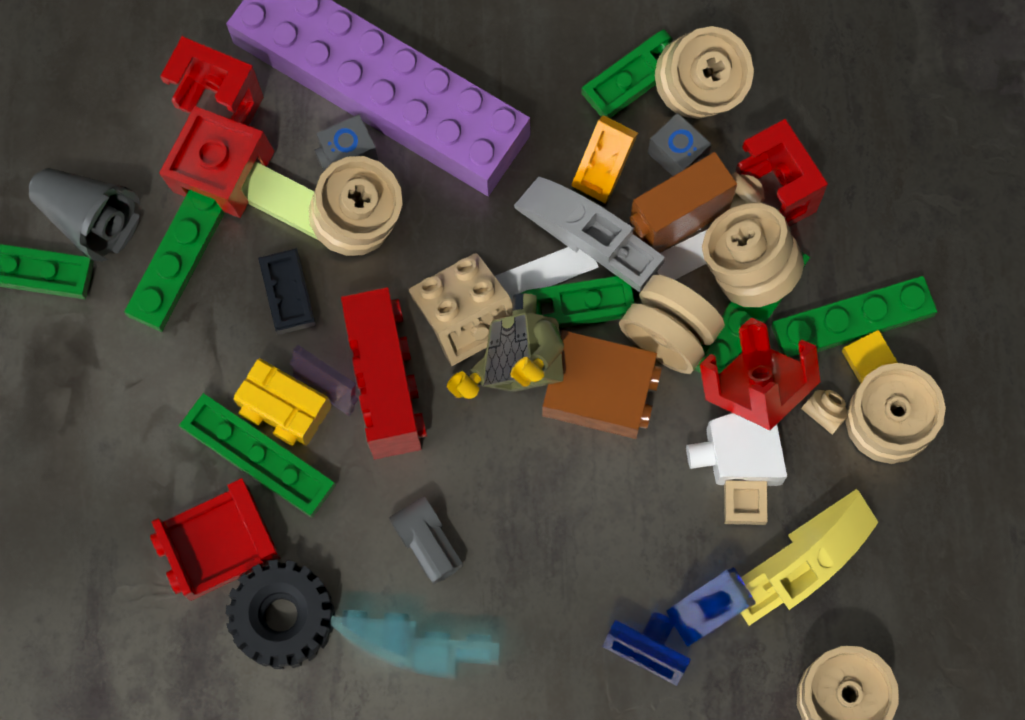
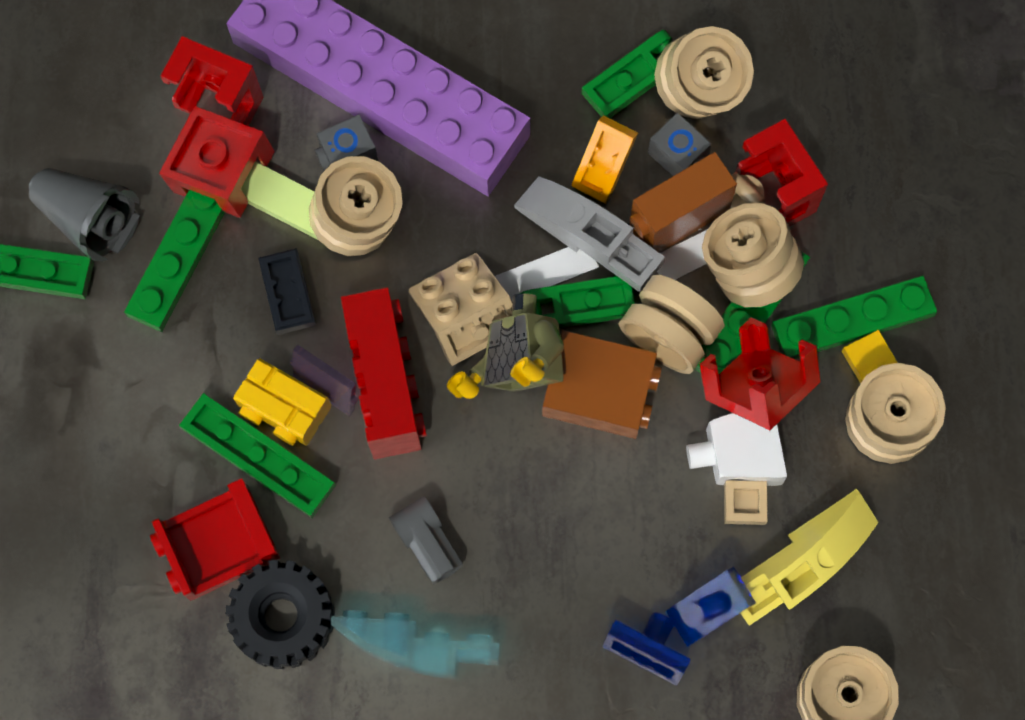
tan plate [801,390,847,435] -> none

